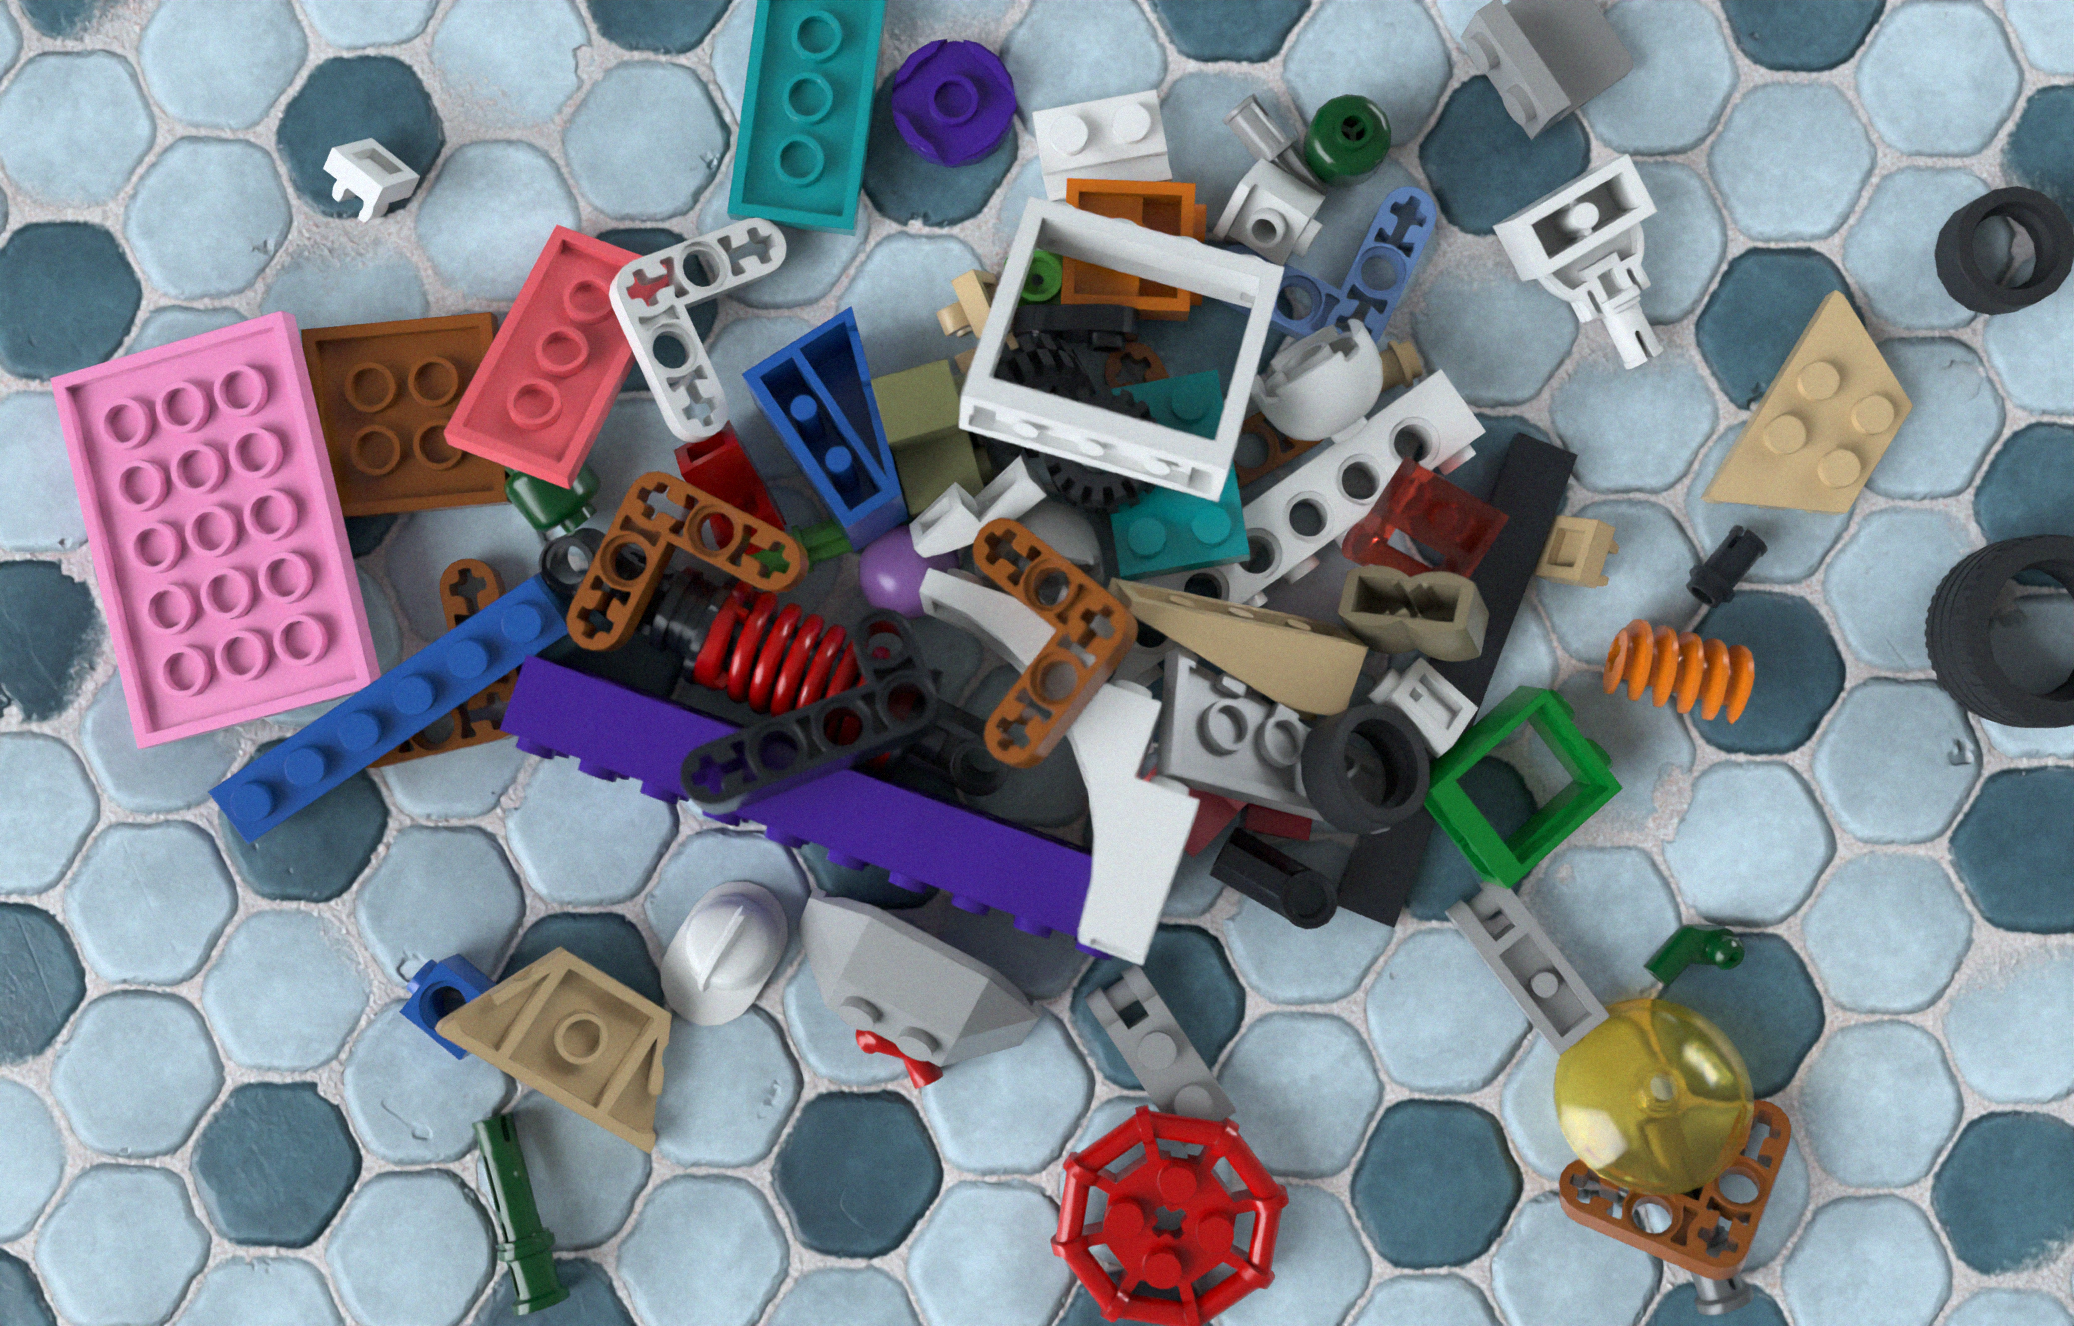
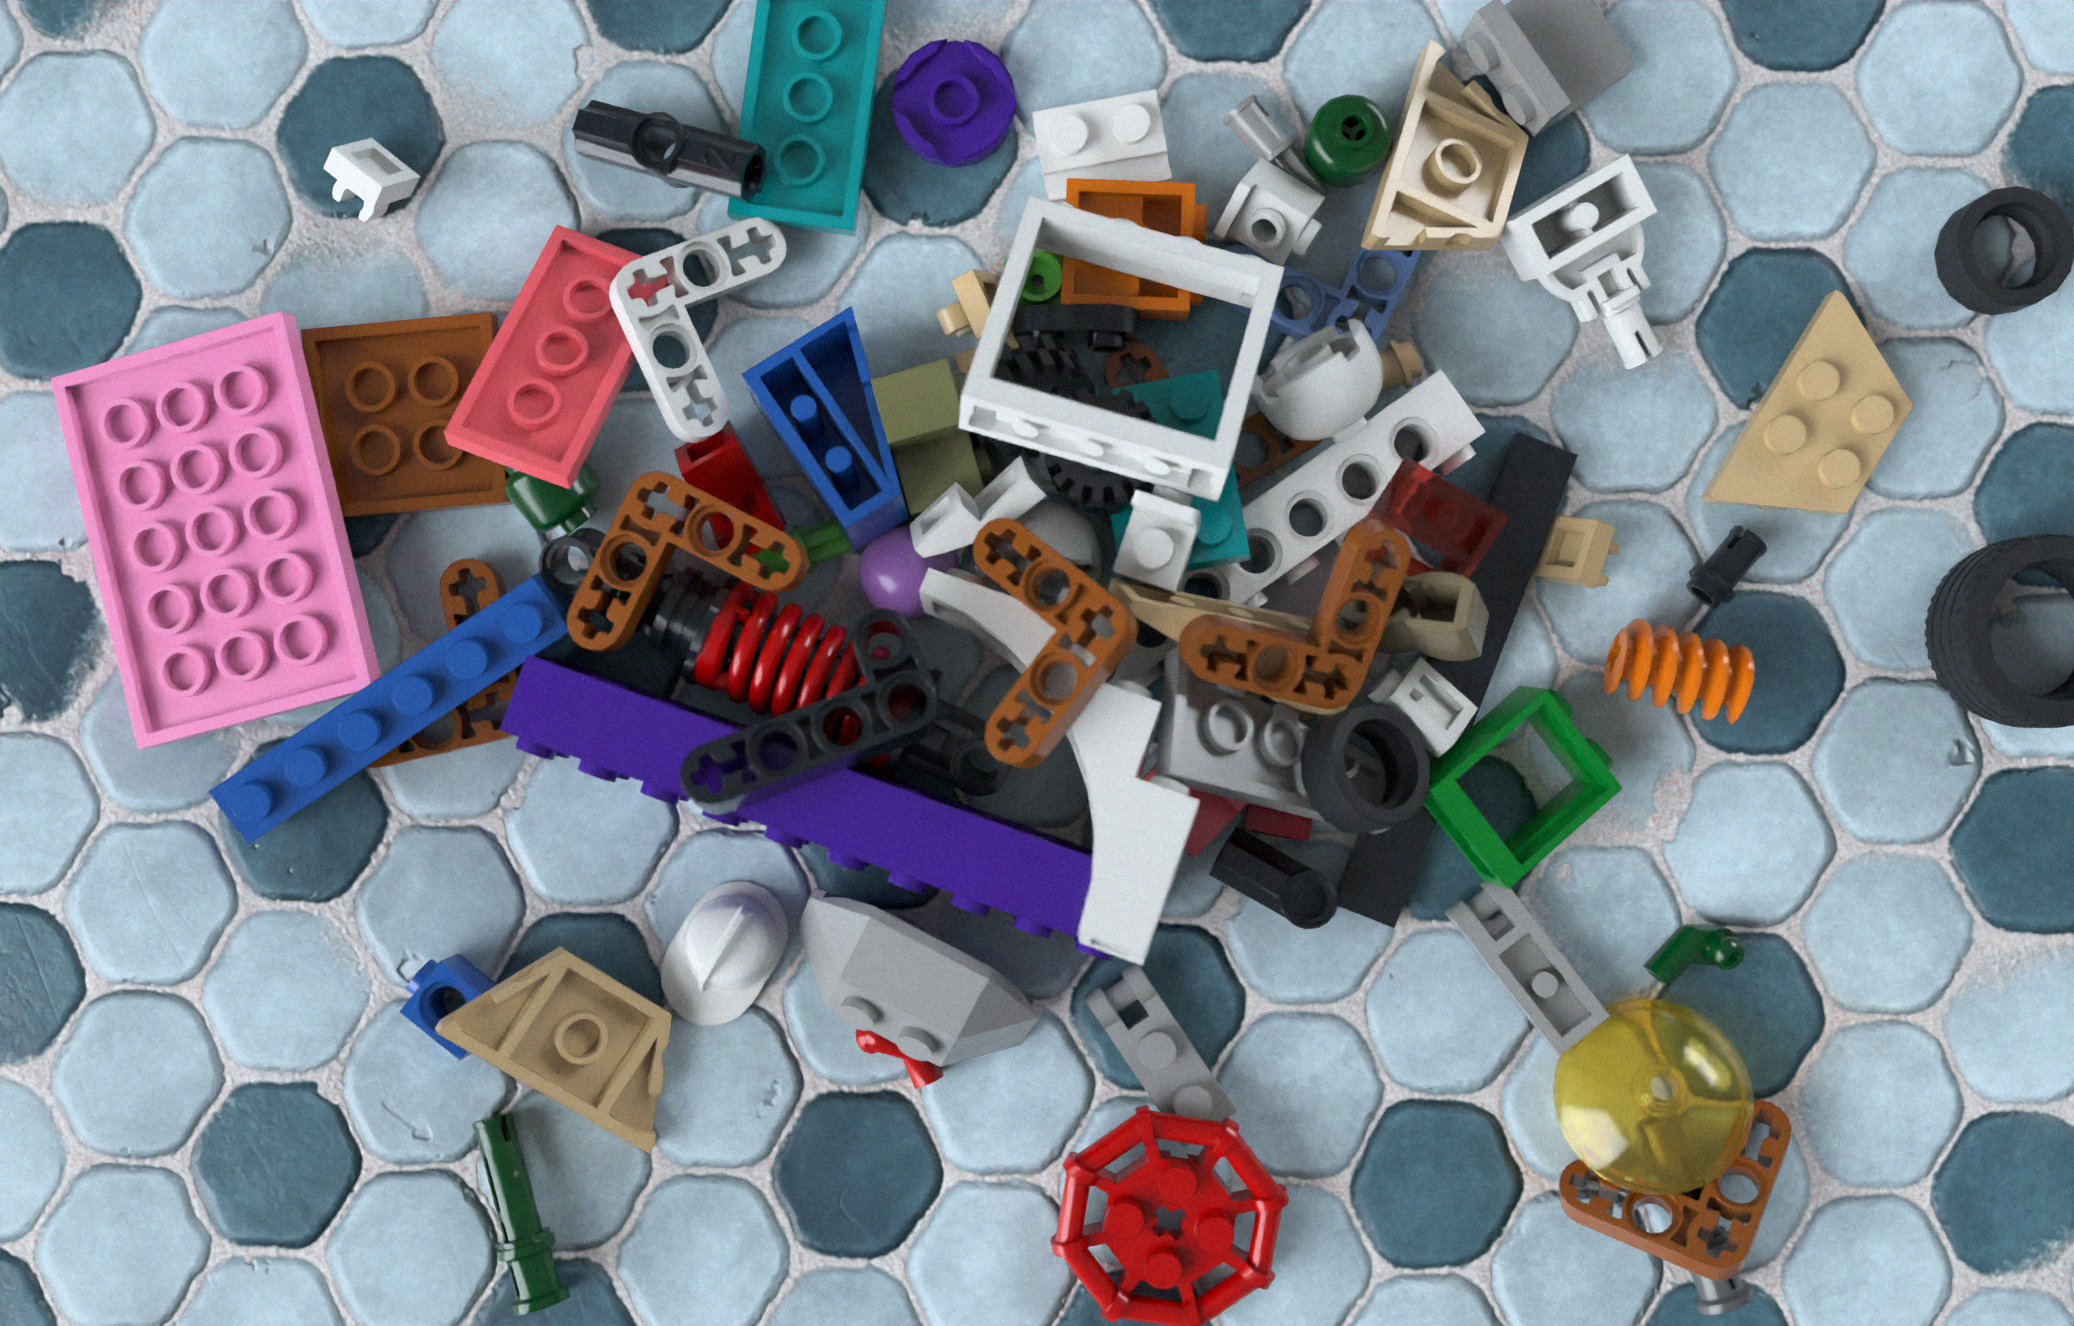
none -> black piece [572,99,768,203]
none -> white bracket [1112,485,1202,595]
none -> dark orange beam [1178,520,1411,709]
none -> tan wing [1360,40,1529,251]

